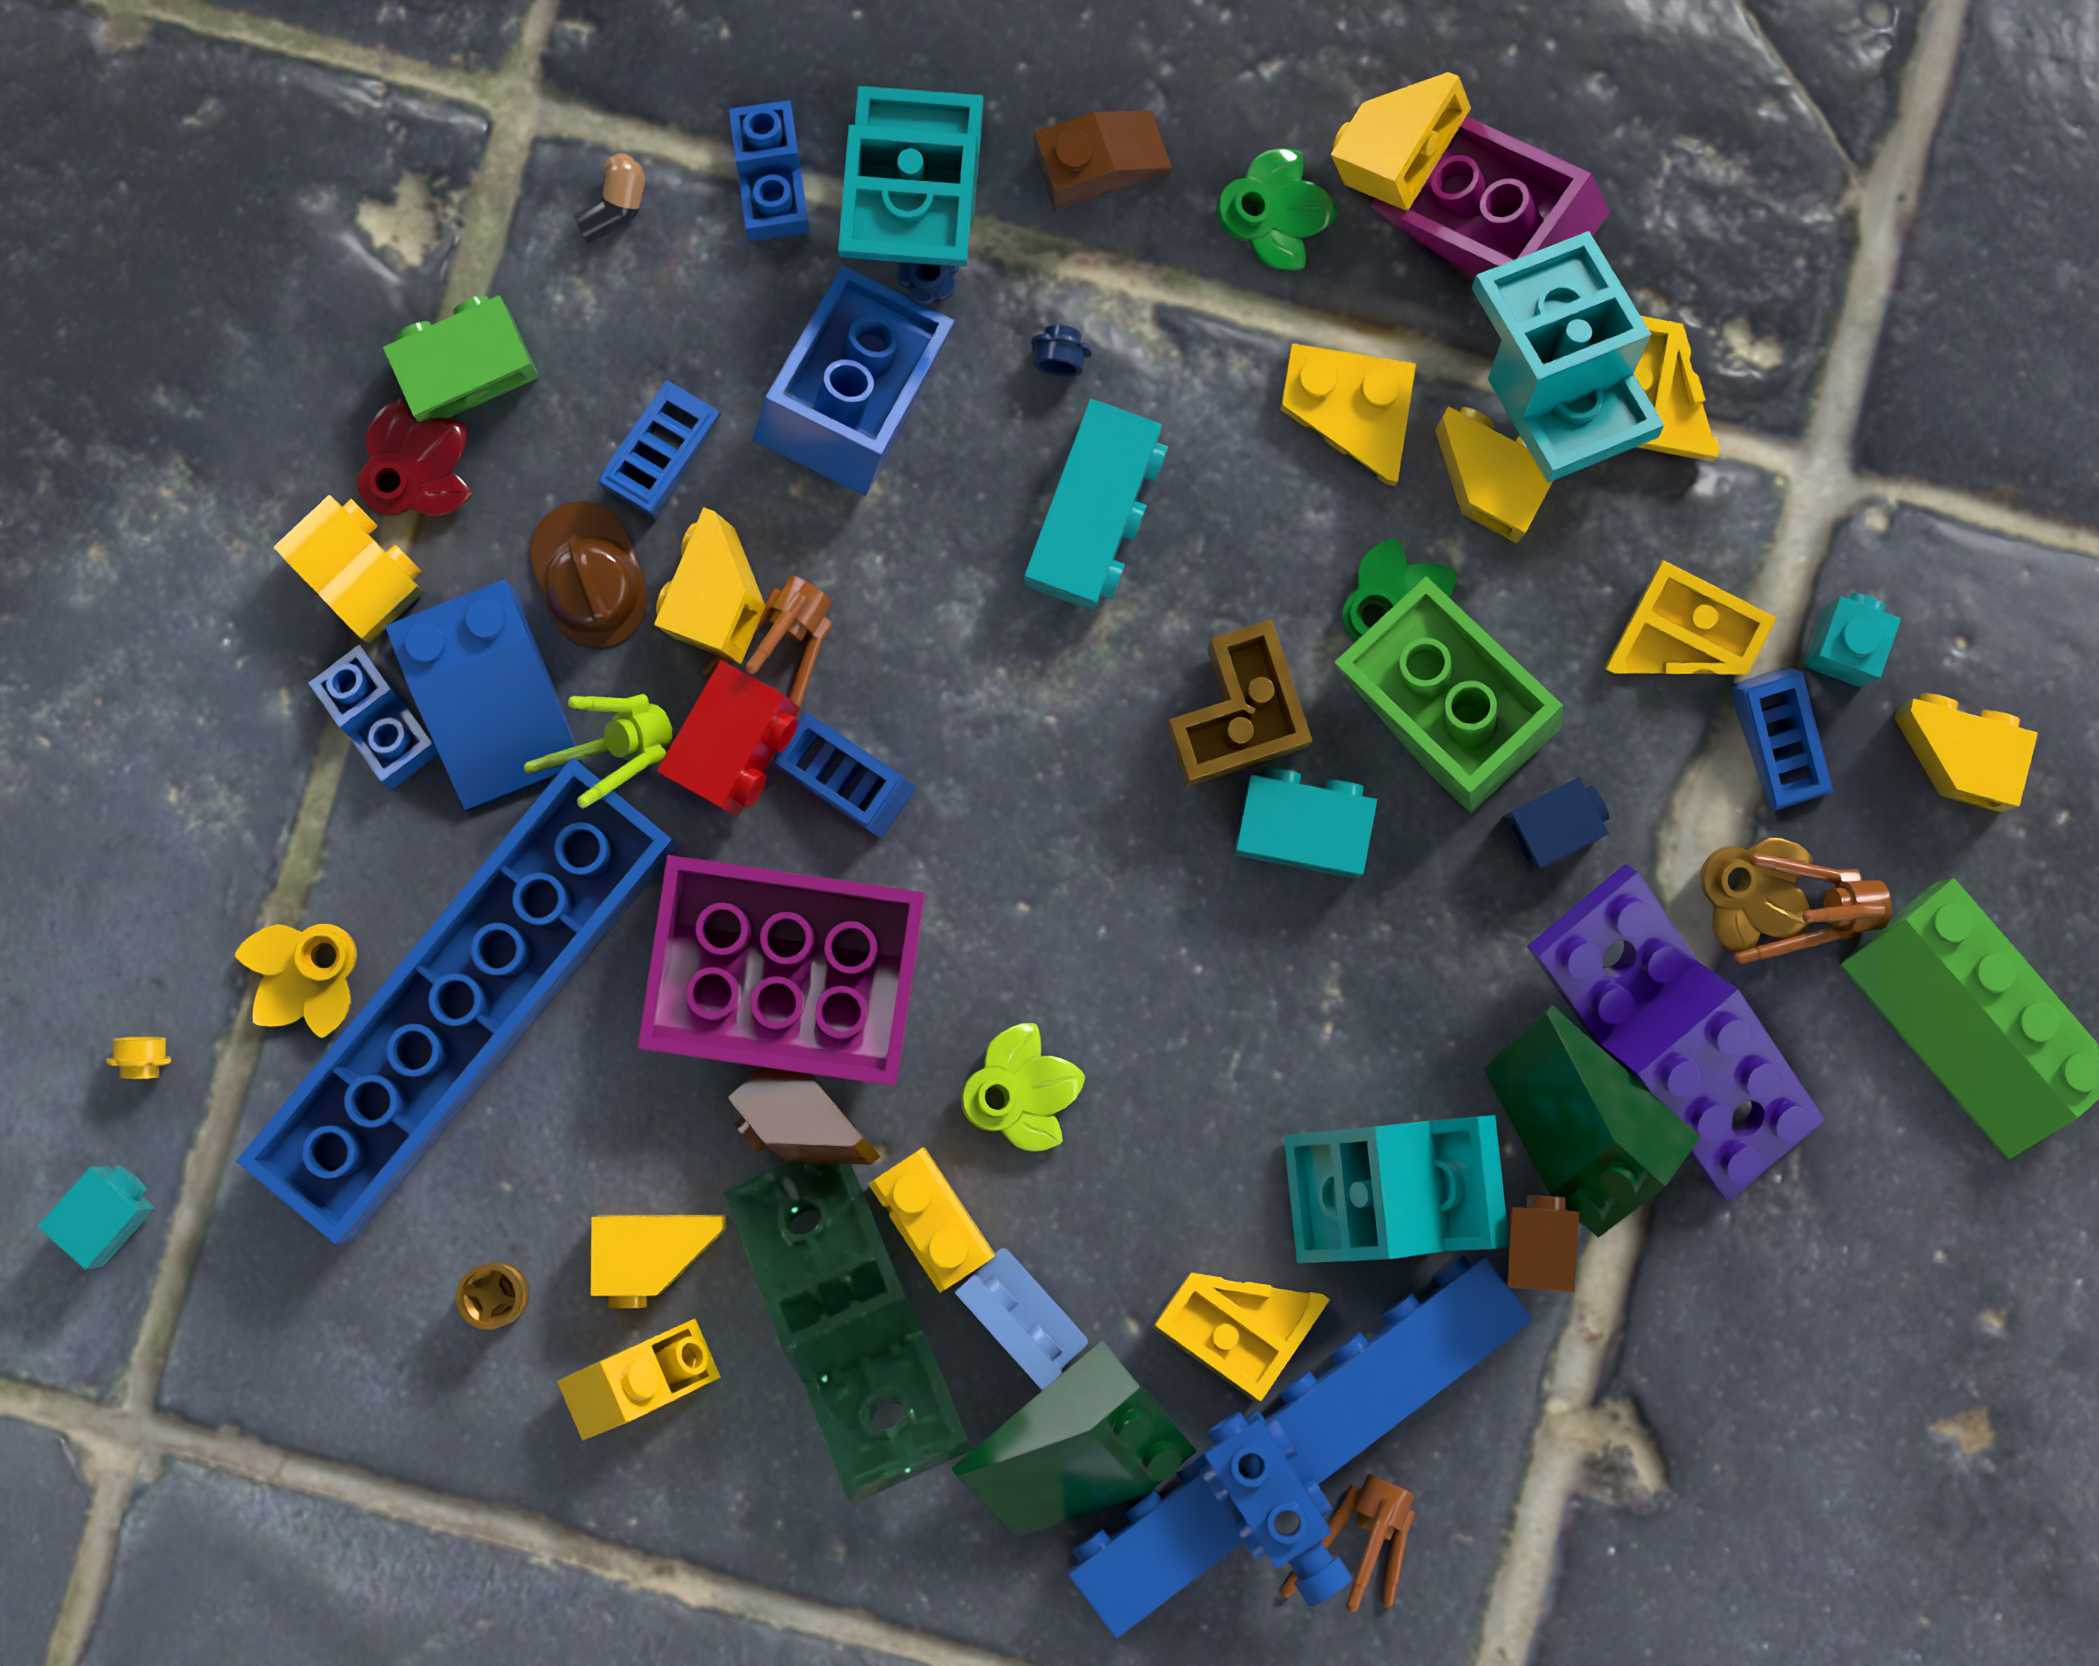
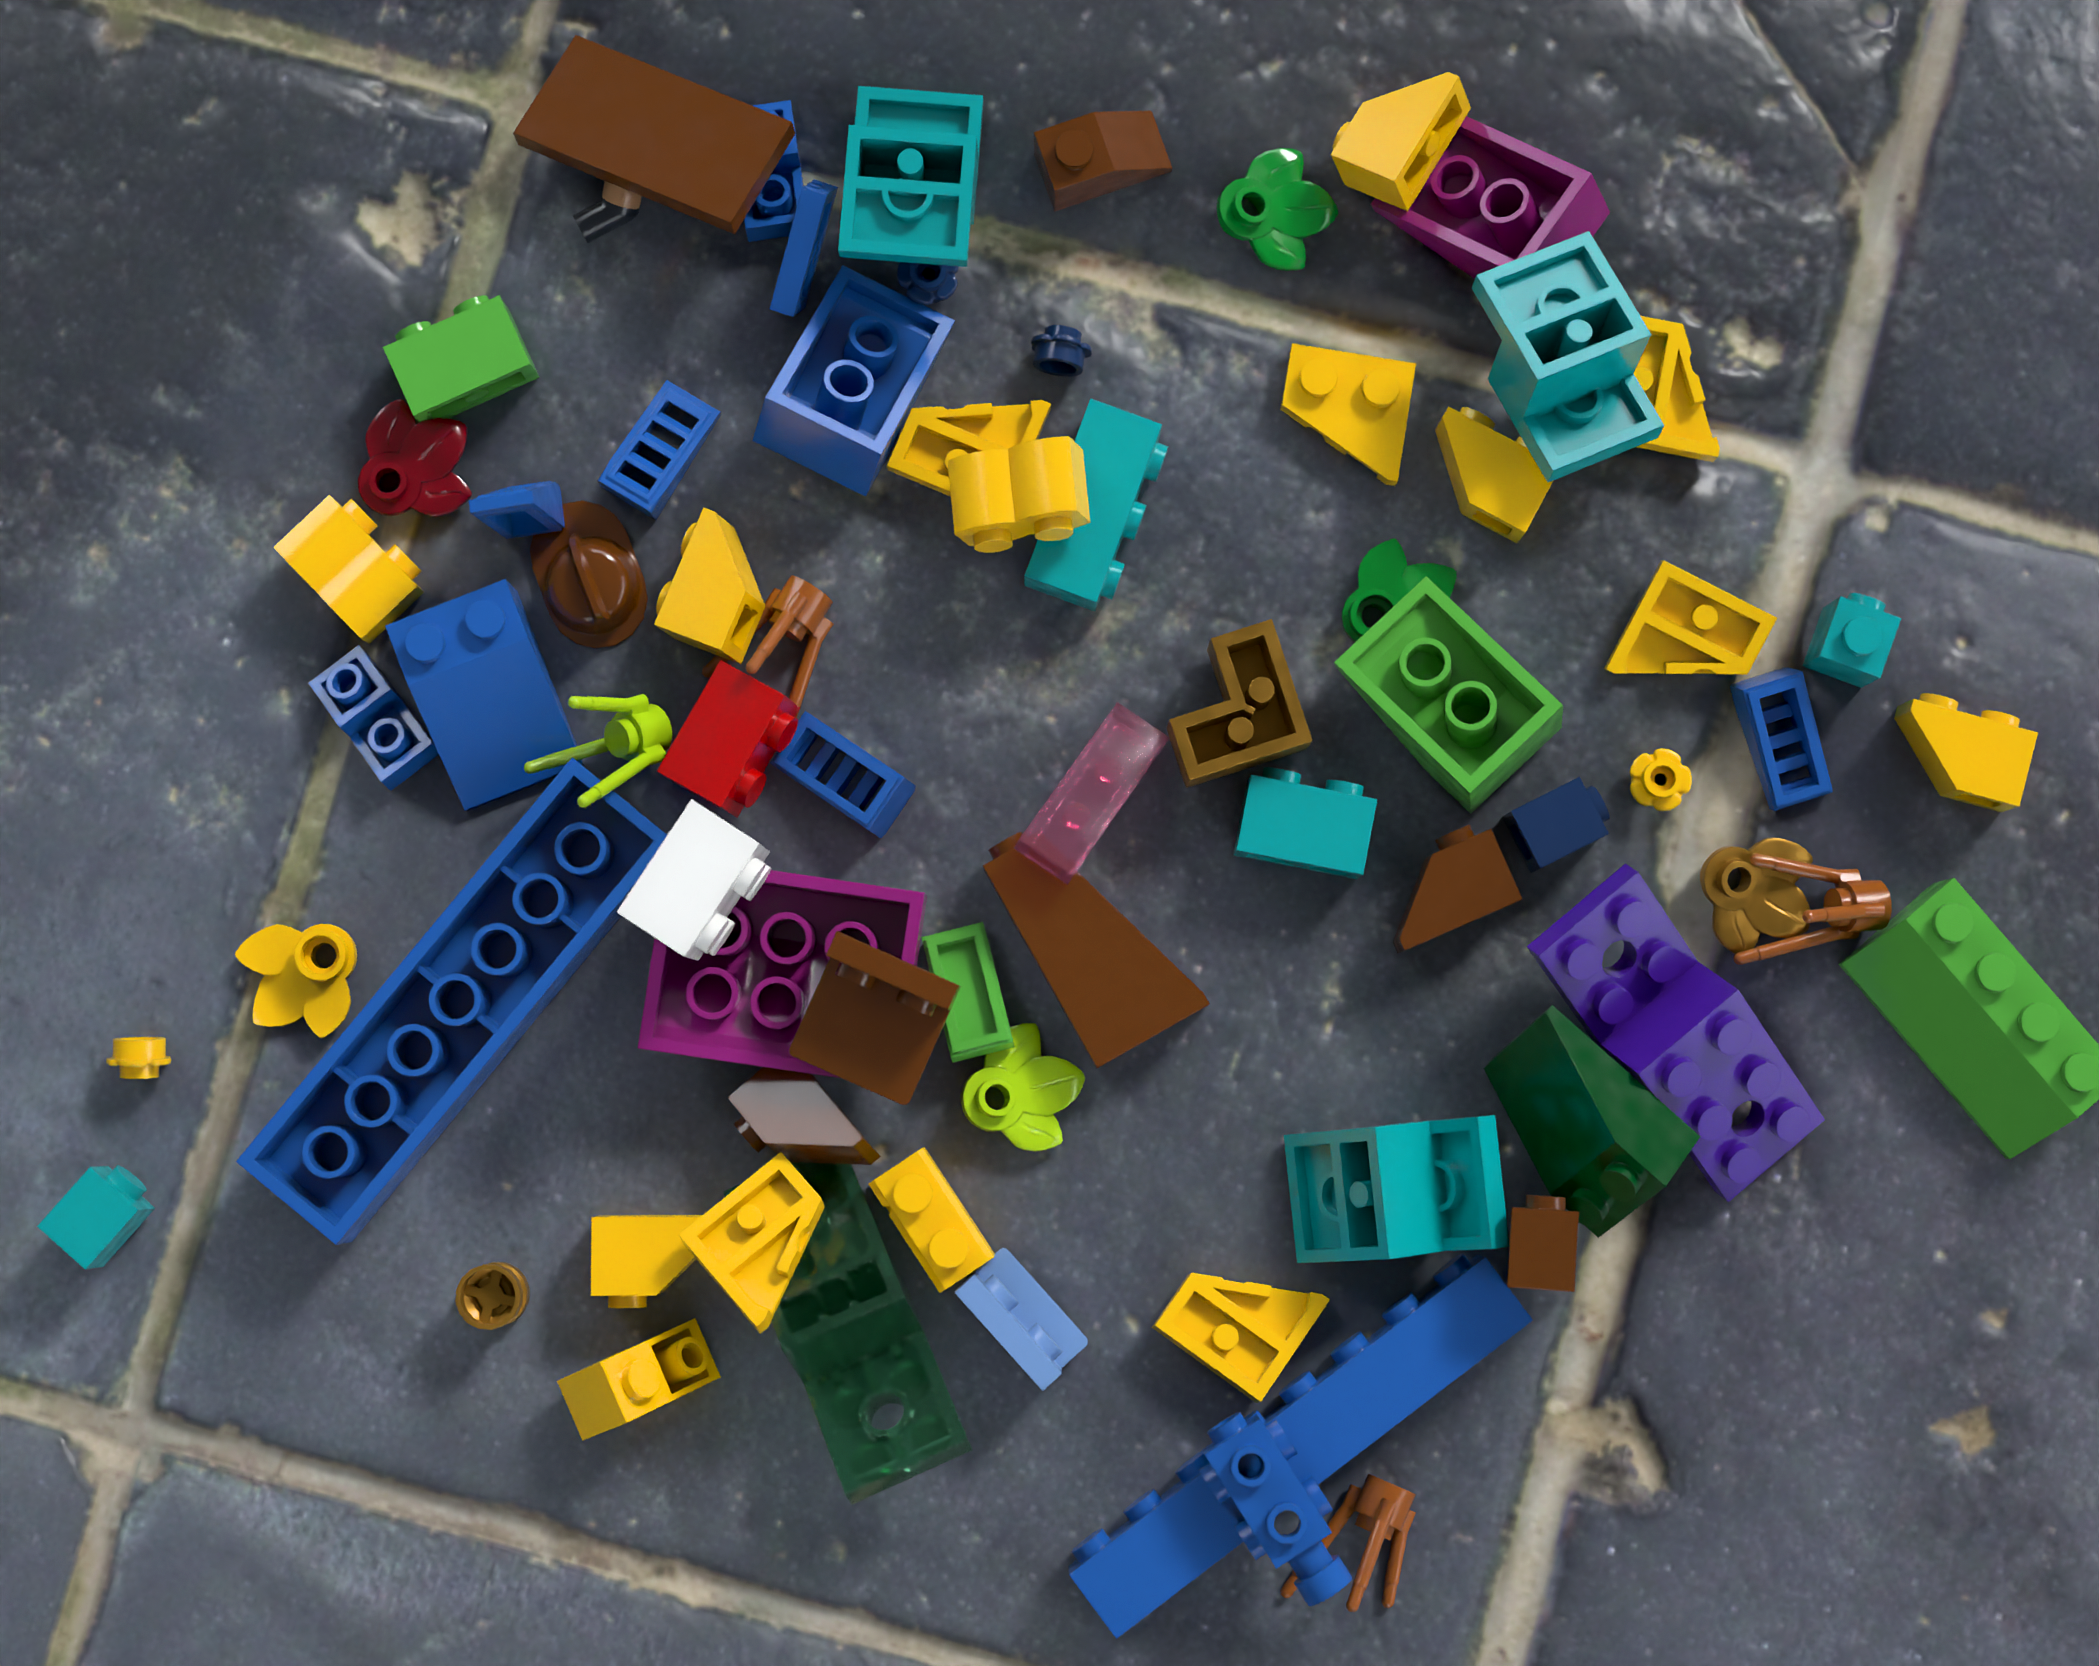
dark green slope [951,1340,1197,1538] -> none
none -> blue slope [469,481,565,539]
none -> reddish brown tile [513,35,795,234]
none -> white brick [617,799,771,960]
none -> yellow wing [679,1152,825,1334]
none -> blue tile [770,179,838,317]
none -> reddish brown bracket [789,931,961,1105]
none -> yellow wing [887,400,1051,497]
none -> bright green tile [921,922,1015,1063]
none -> yellow brick [948,436,1090,553]
none -> reddish brown slope [983,832,1210,1069]
none -> clear pink tile [1014,702,1170,884]
none -> reddish brown slope [1393,825,1522,953]
none -> yellow plate [1629,748,1692,811]

